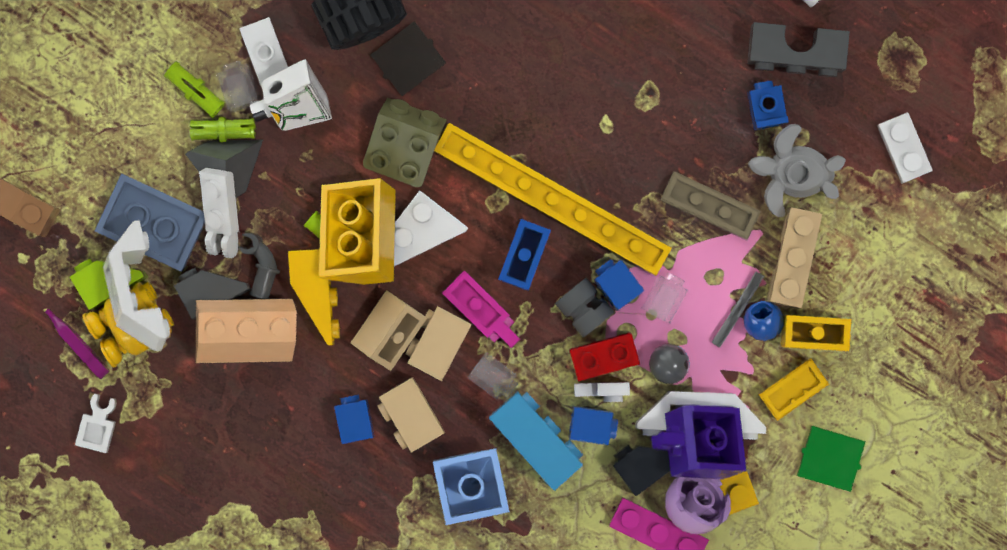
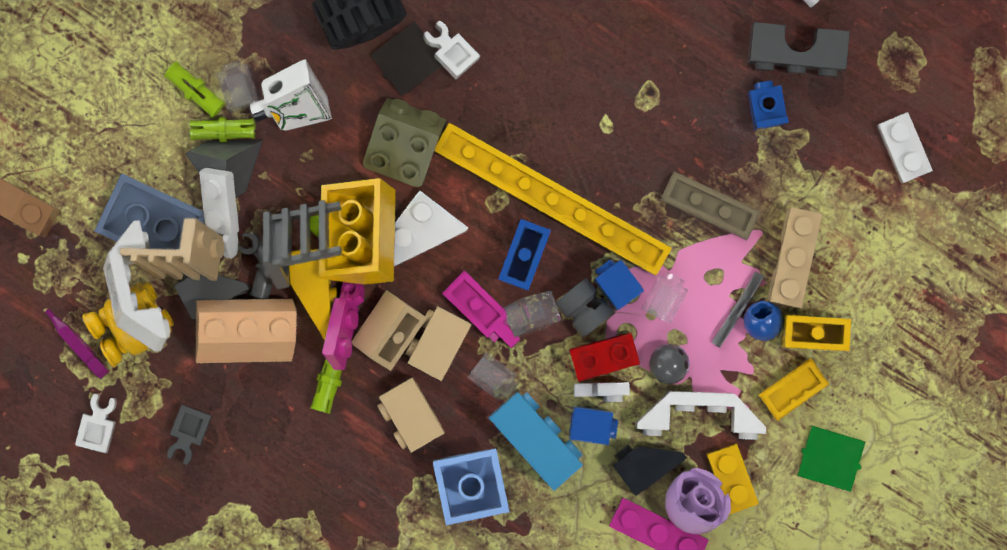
lime slope [69,259,148,310] -> none
white plate [239,17,288,88] -> none
blue brick [334,395,375,444] -> none
dark purple hinge [651,405,746,479] -> none
light grey animal [748,124,846,217] -> none
none -> tan plate [120,218,225,281]
none -> dark grey plate [167,404,213,465]
none -> dark grey plate [263,200,342,290]
none -> lime pin [310,359,342,414]
none -> dark pink hinge [322,282,365,370]
none -> white plate [423,21,480,80]
none -> clear brick [504,291,562,337]

